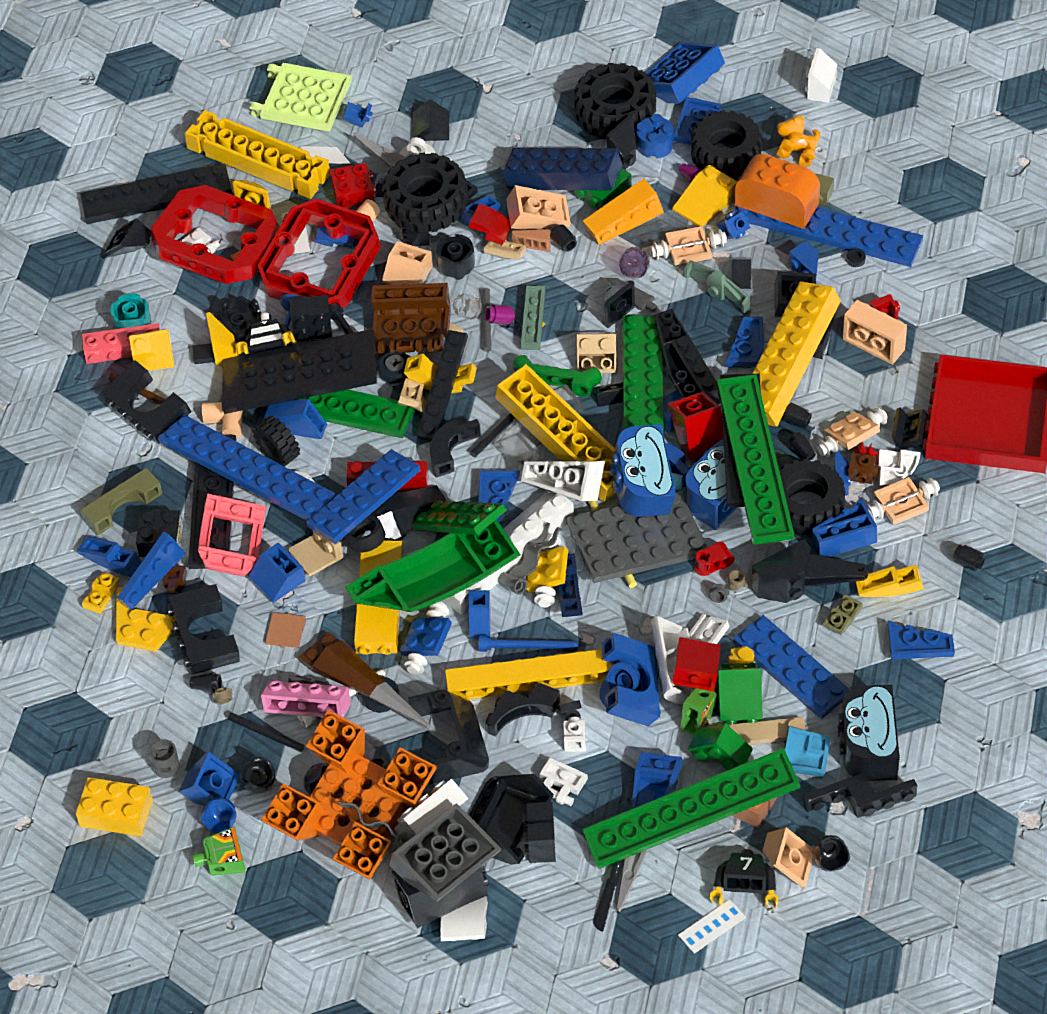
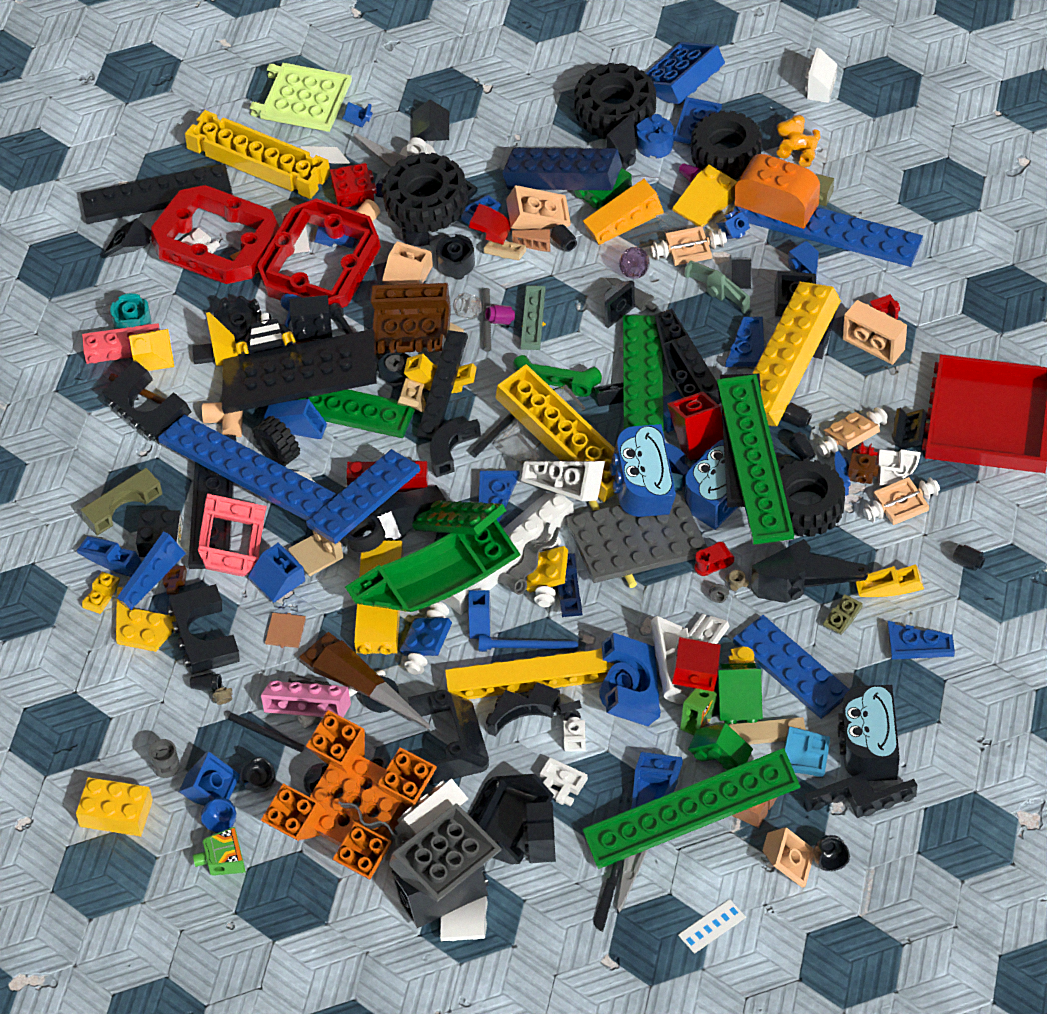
yellow slope [233,180,270,209] -> none
tan slope [577,332,616,373] -> none
black torso [710,849,779,908] -> none
blue wedge [812,499,877,557] -> none
black tile [846,249,866,267] -> none

